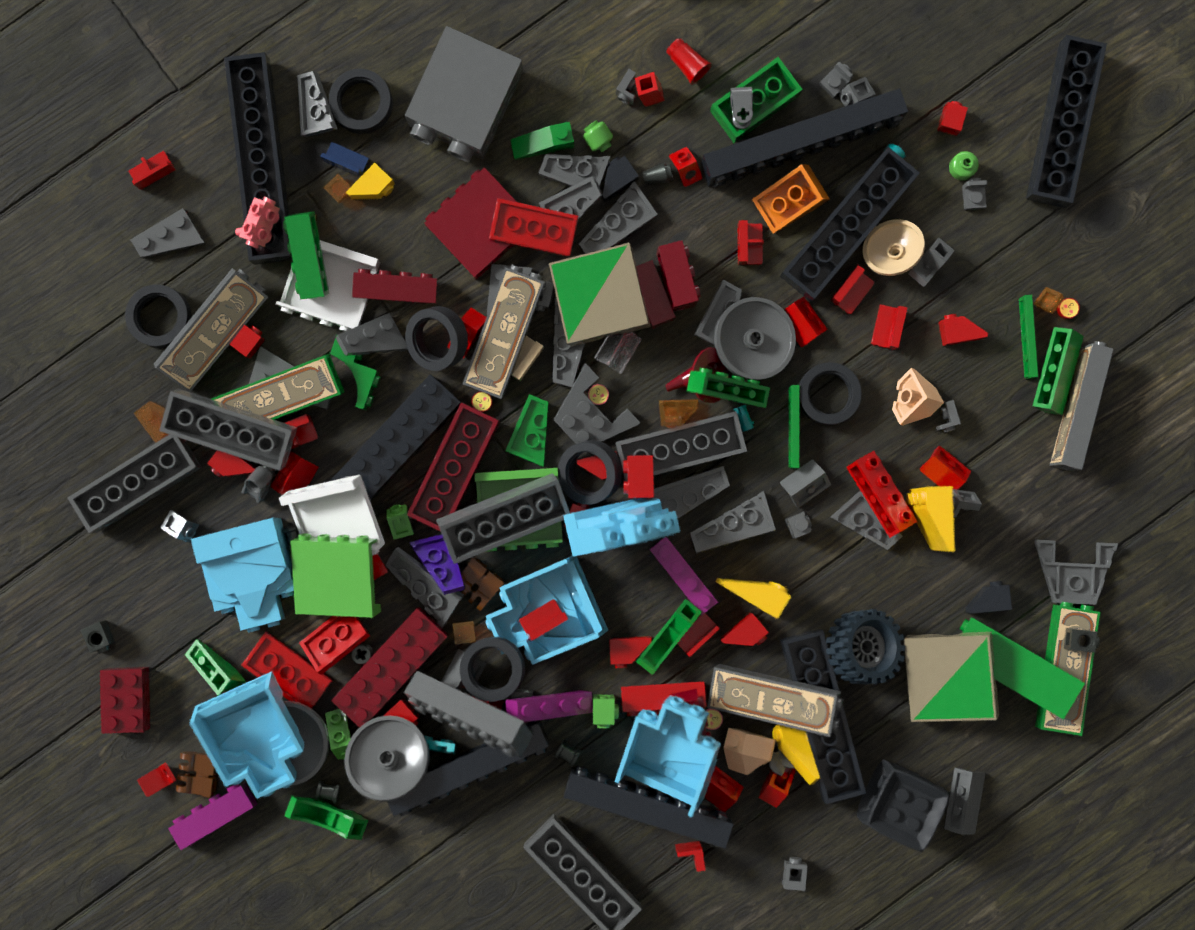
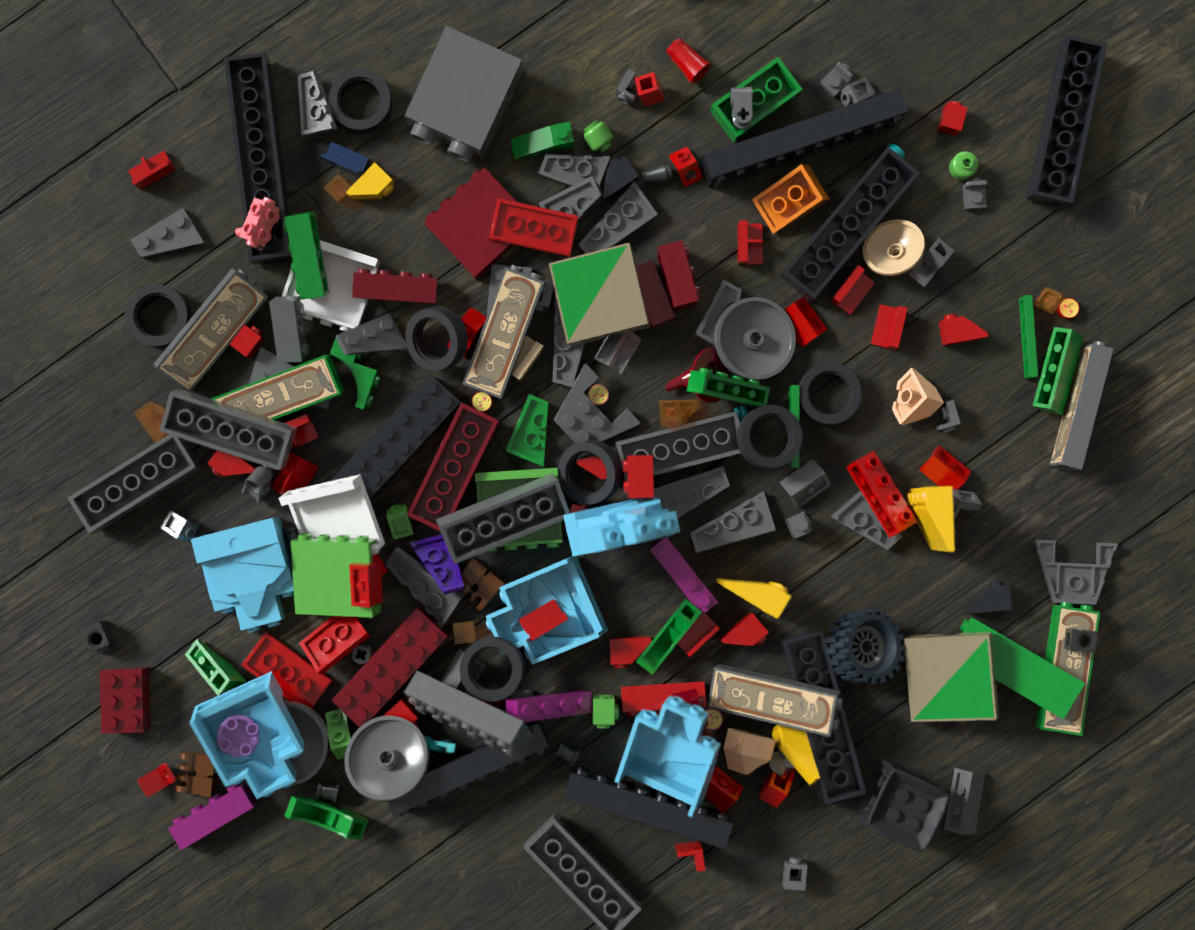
none -> medium lavender dish [217,715,260,757]
none -> dark grey brick [269,296,309,362]
none -> red panel [349,560,383,608]
none -> black tyre [737,405,802,469]

